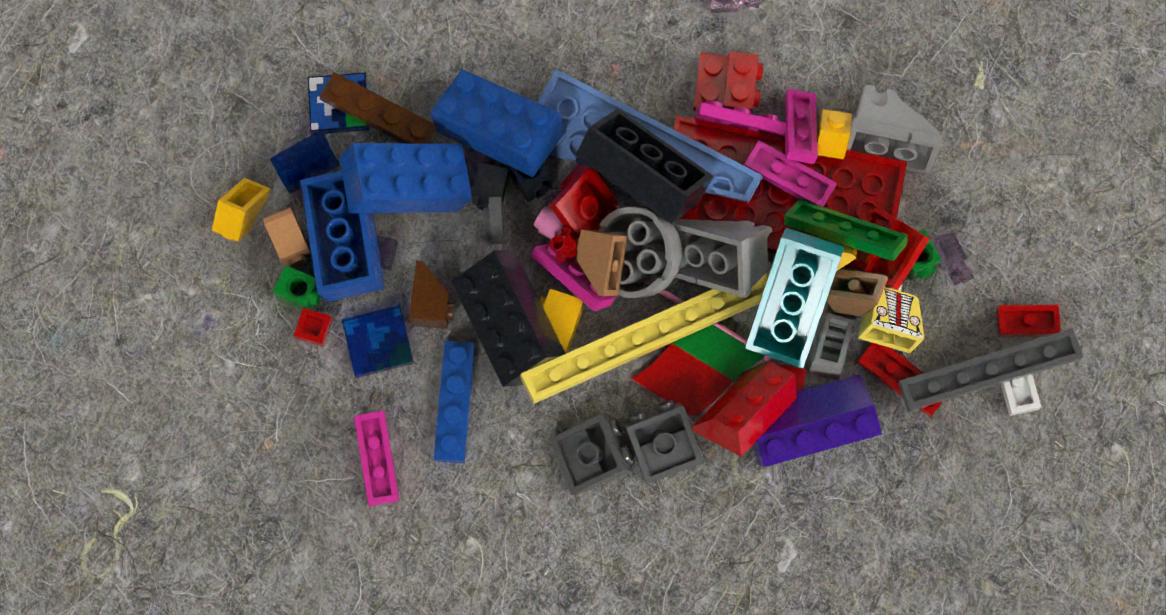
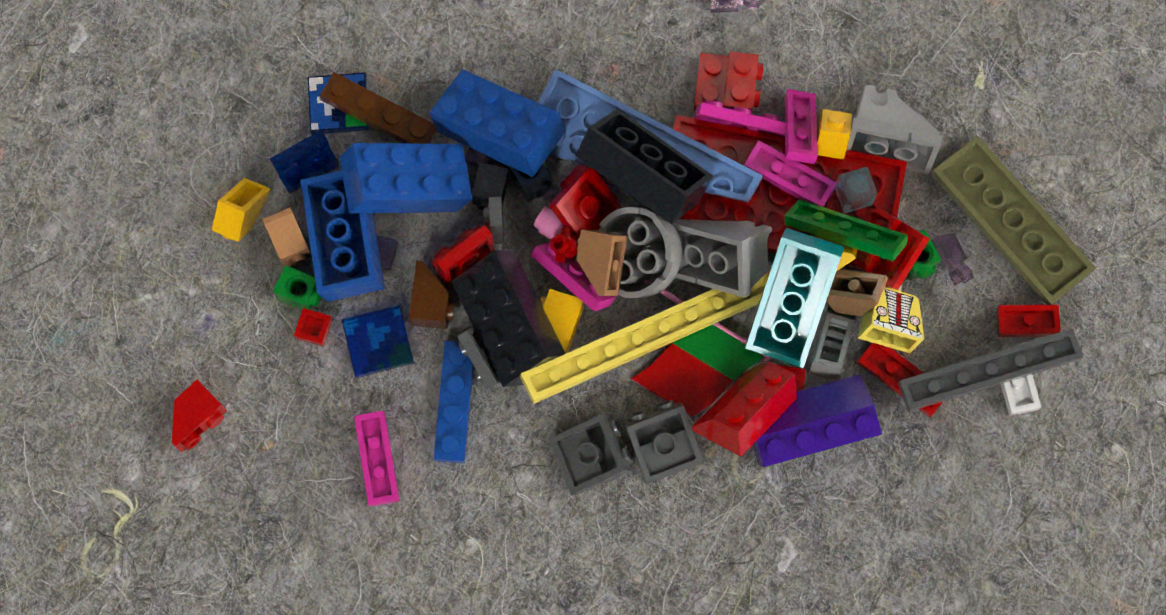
none -> red slope [171,379,227,453]
none -> red plate [431,225,495,288]
none -> dark grey plate [457,326,500,389]
none -> clear light blue brick [835,167,878,213]
none -> olive plate [931,136,1096,305]

